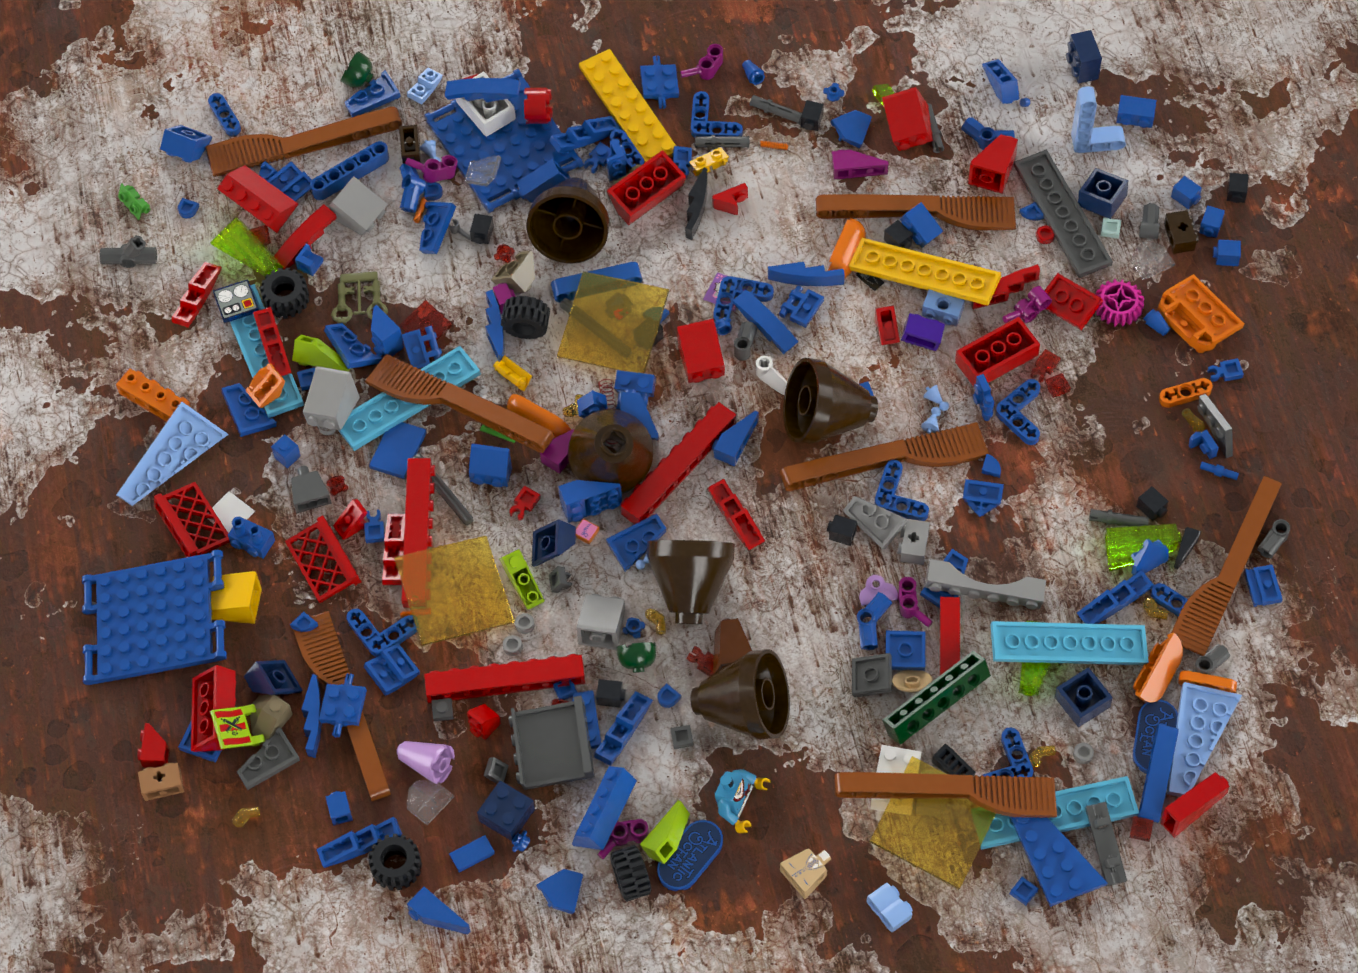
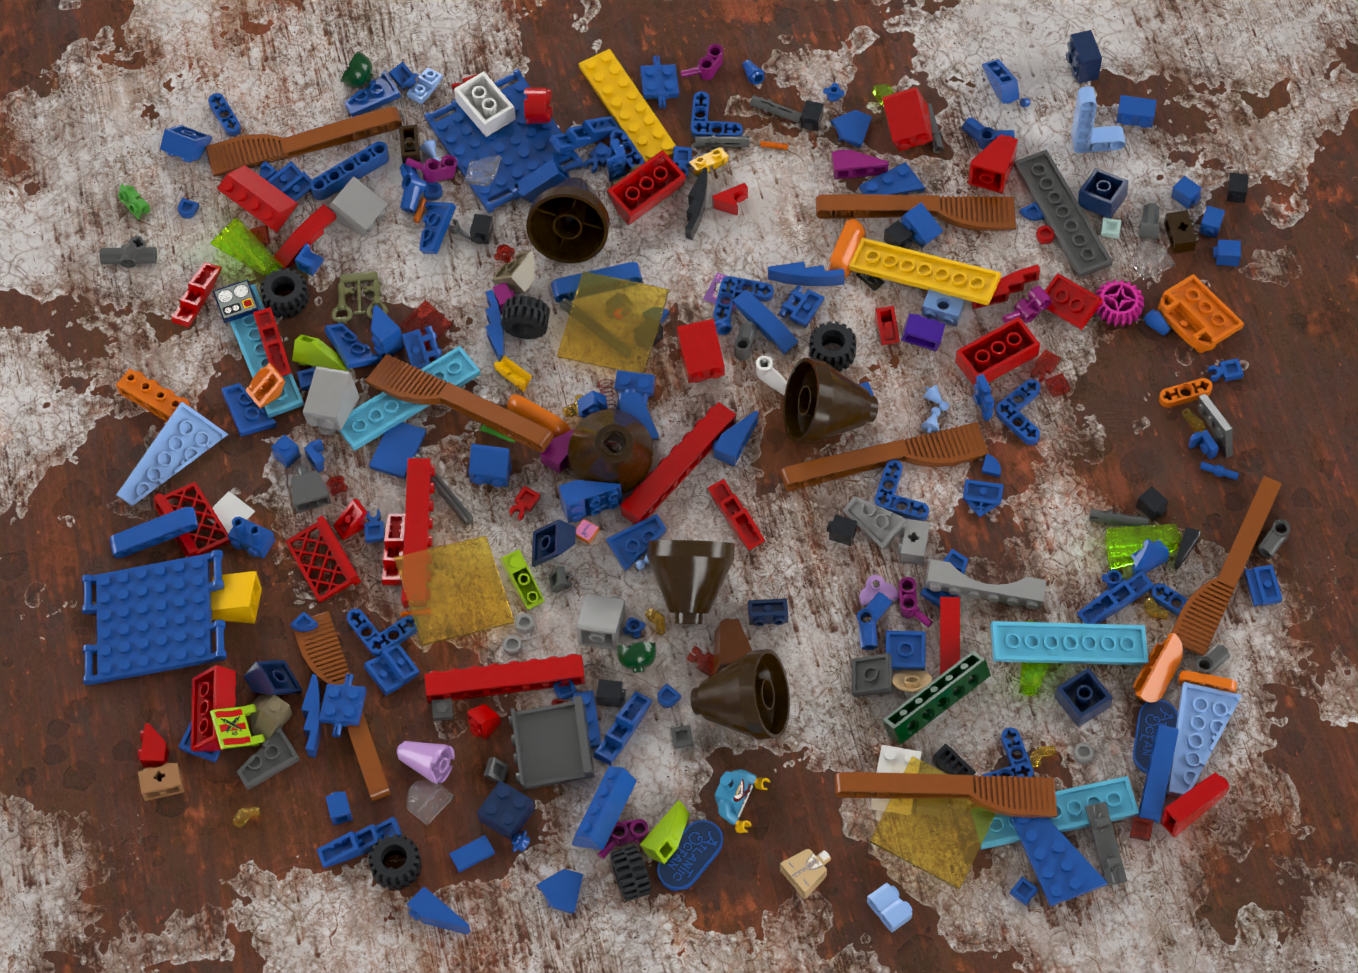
blue slope [445,78,521,103] -> none
none -> blue beam [109,507,198,558]
none -> blue bracket [304,439,325,473]
none -> blue bracket [388,61,418,90]
none -> dark blue bracket [748,598,789,626]
none -> black tyre [809,321,856,372]
none -> blue wing [859,162,925,195]
none -> blue plate [1102,569,1125,590]

